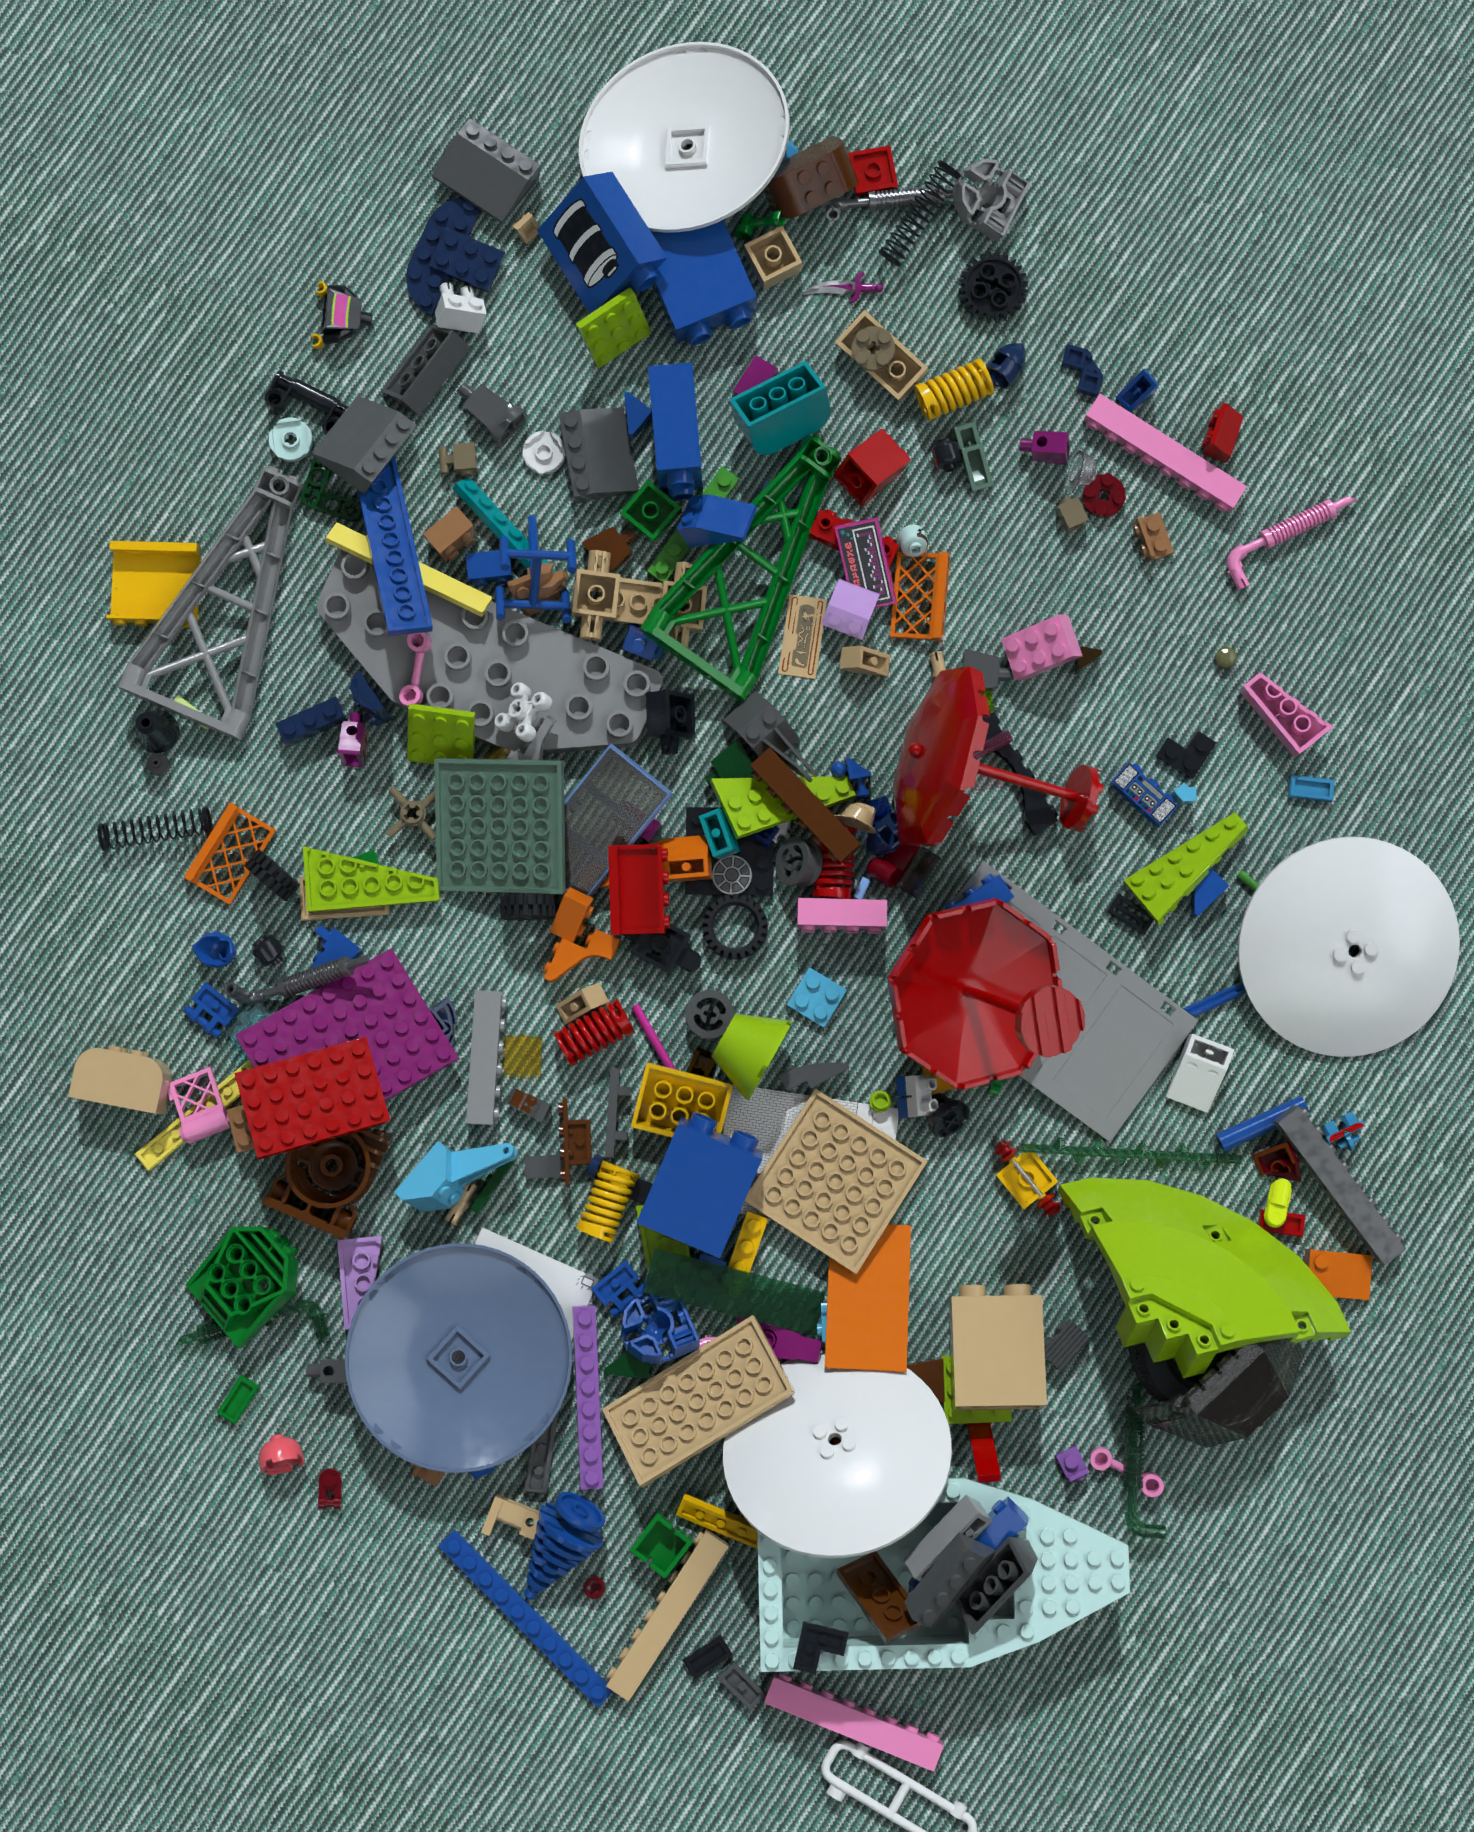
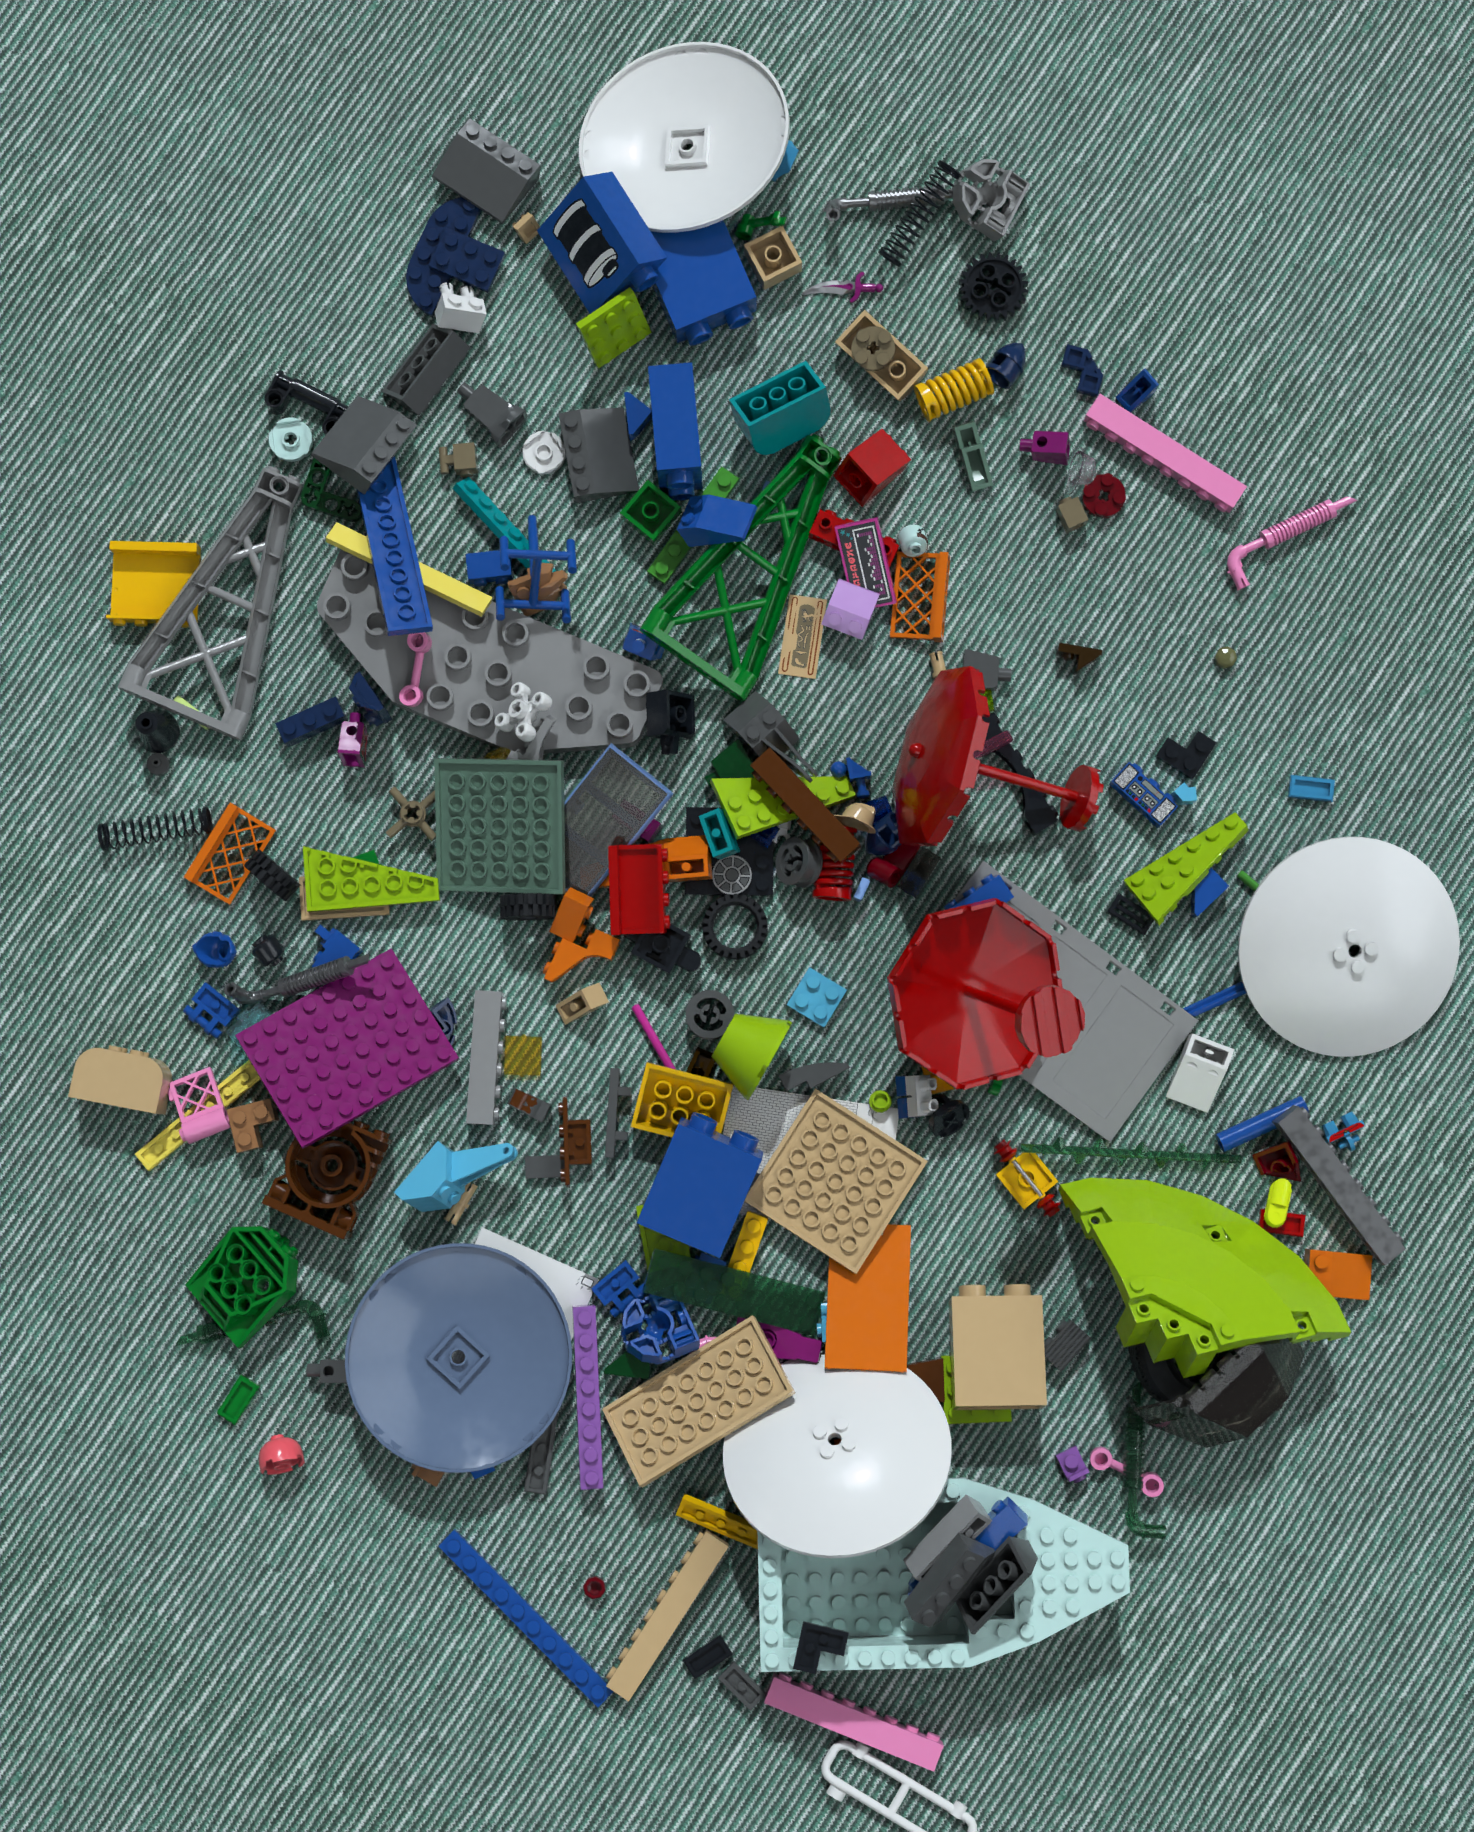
red plate [234,1037,391,1160] -> none
black torso [311,281,373,349] -> none
dark red plate [318,1468,342,1510] -> none
lavender wing [337,1236,383,1330] -> none
lime plate [407,703,475,764] -> none
medium nougat brick [423,506,478,563] -> none
dark green plate [470,1157,517,1214] -> none
tan piece [481,1494,539,1540] -> none
blue plant [524,1492,606,1600] -> none
red piece [553,998,636,1067] -> none
tan piece [571,550,708,648] -> none
yellow piece [576,1160,640,1243] -> none
reddish brown torso [582,527,637,574] -> none
dark blue piece [587,1154,607,1180] -> none
black tile [628,1178,653,1204] -> none
green piece [629,1511,694,1578] -> none
magenta brick [733,355,778,397] -> none
reddish brown brick [764,135,859,219] -> none
bright pink brick [797,898,887,934] -> none
reddish brown plate [837,1551,923,1644] -> none
tan slope [839,646,890,677] -> none
red plate [848,145,898,196] -> none
black head [932,438,962,472] -> none
red tile [968,1422,1001,1483] -> none
bright pink brick [1001,614,1082,680] -> none
medium nougat bracket [1133,512,1174,563] -> none
red slope [1201,402,1244,463] -> none
bright pink wedge [1239,672,1333,758] -> none

